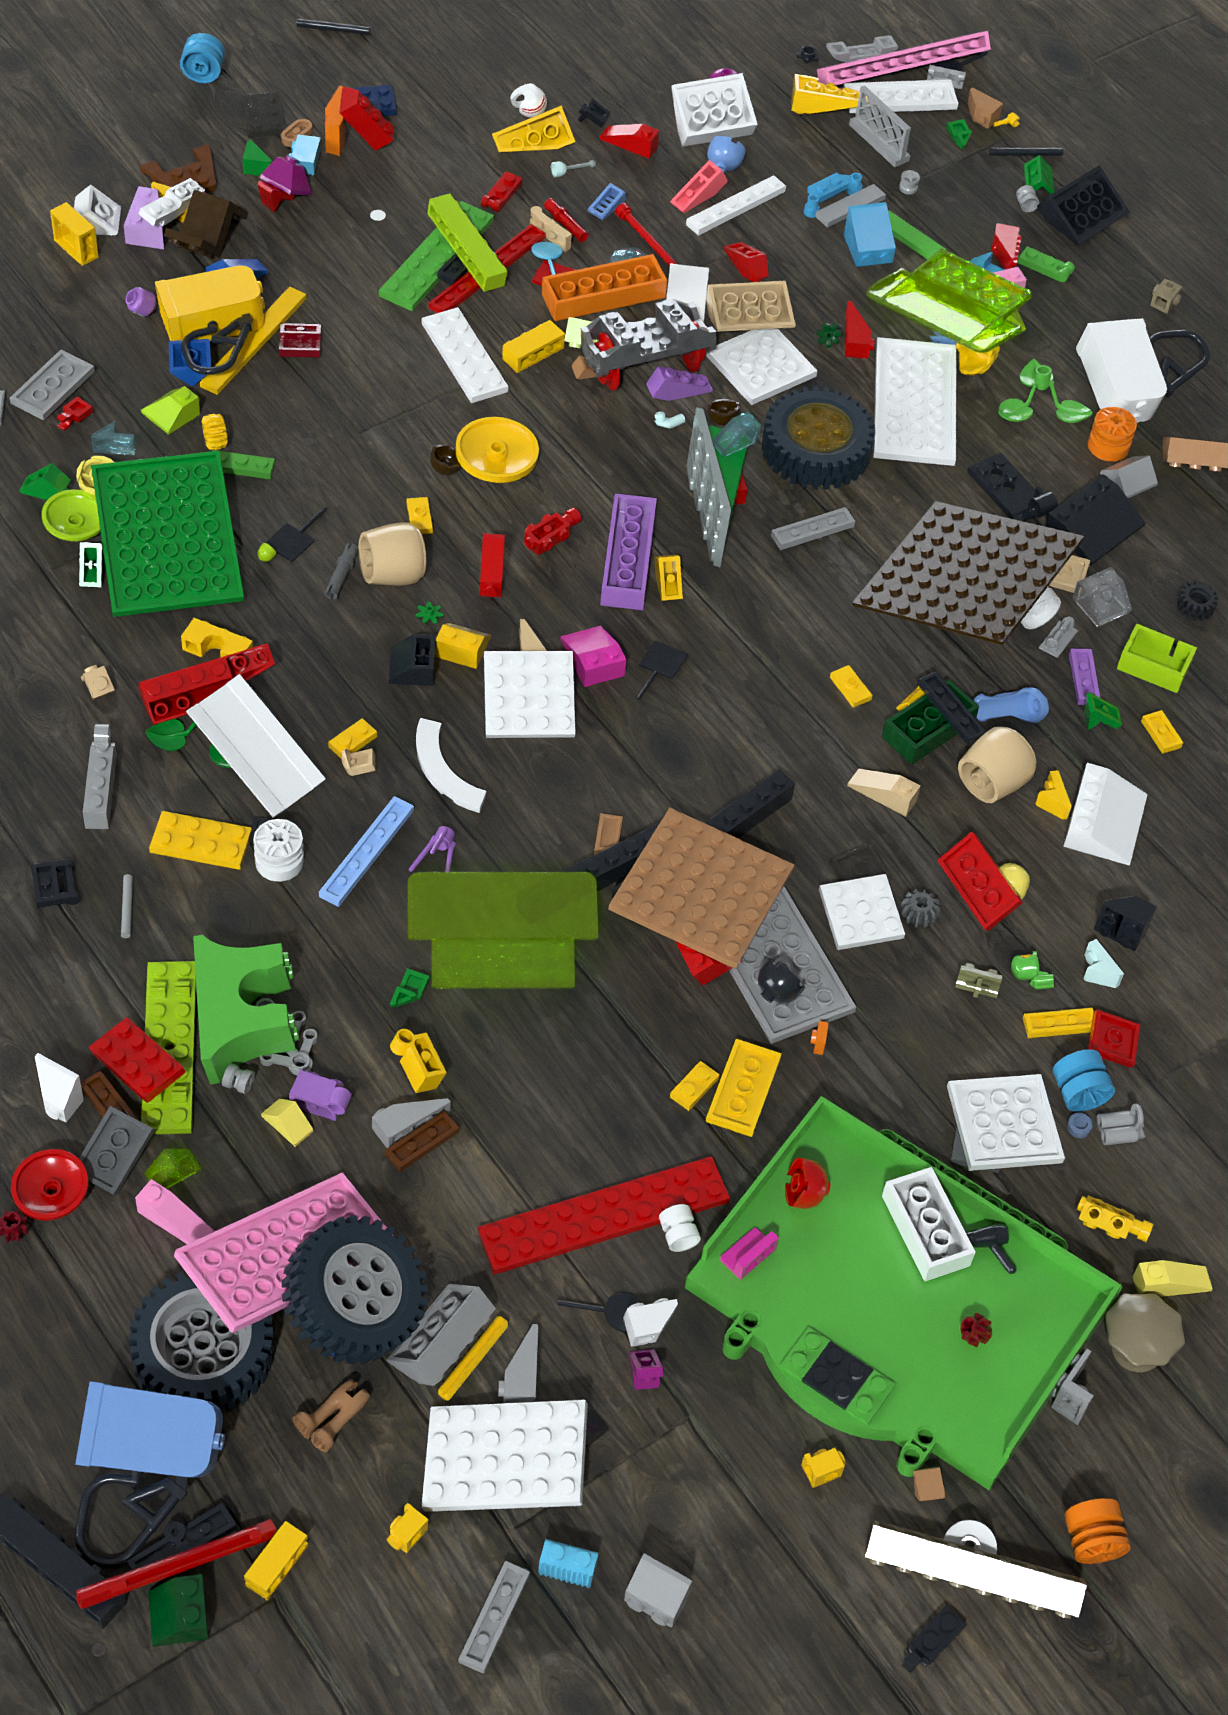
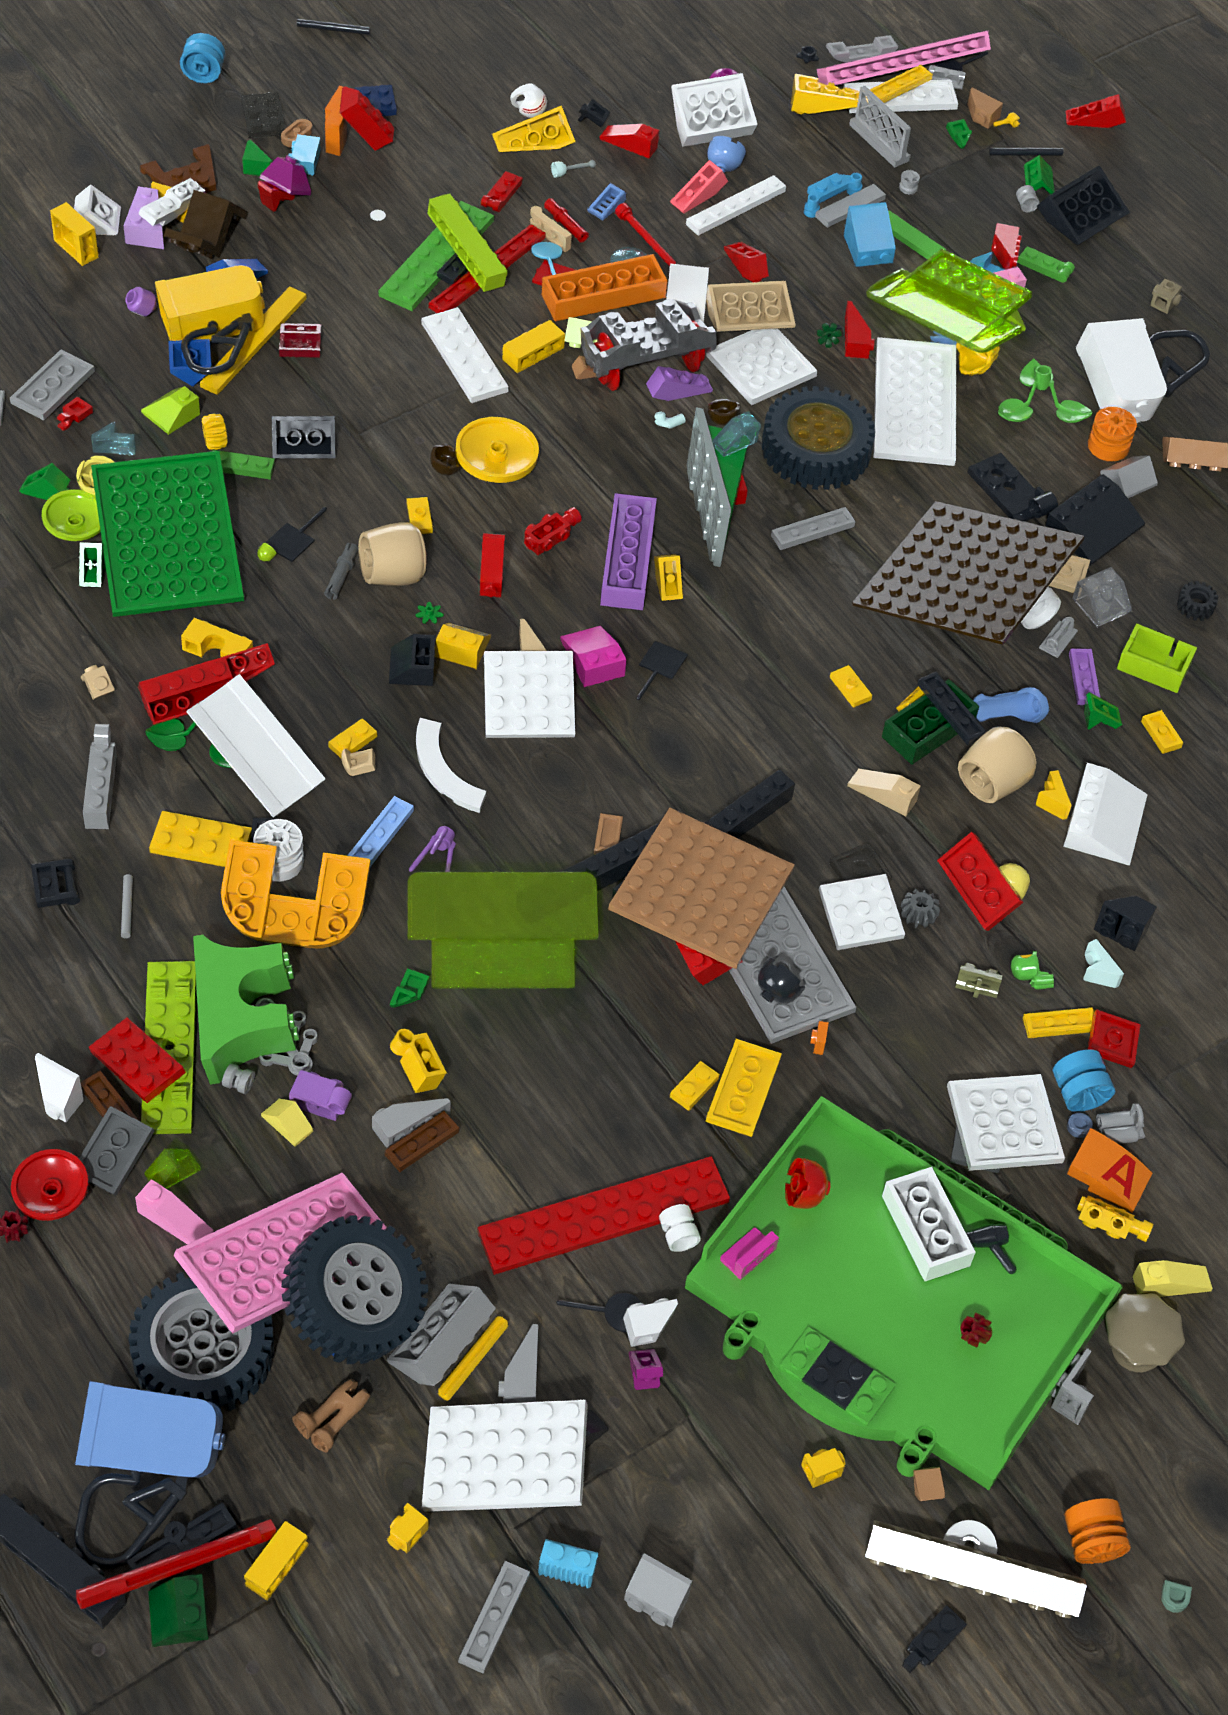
none -> light orange plate [221,840,371,949]
none -> slope [272,416,335,458]
none -> yellow tile [869,65,933,103]
none -> red slope [1066,94,1126,128]
none -> orange slope [1067,1128,1152,1213]
none -> sand green tile [1161,1580,1192,1613]

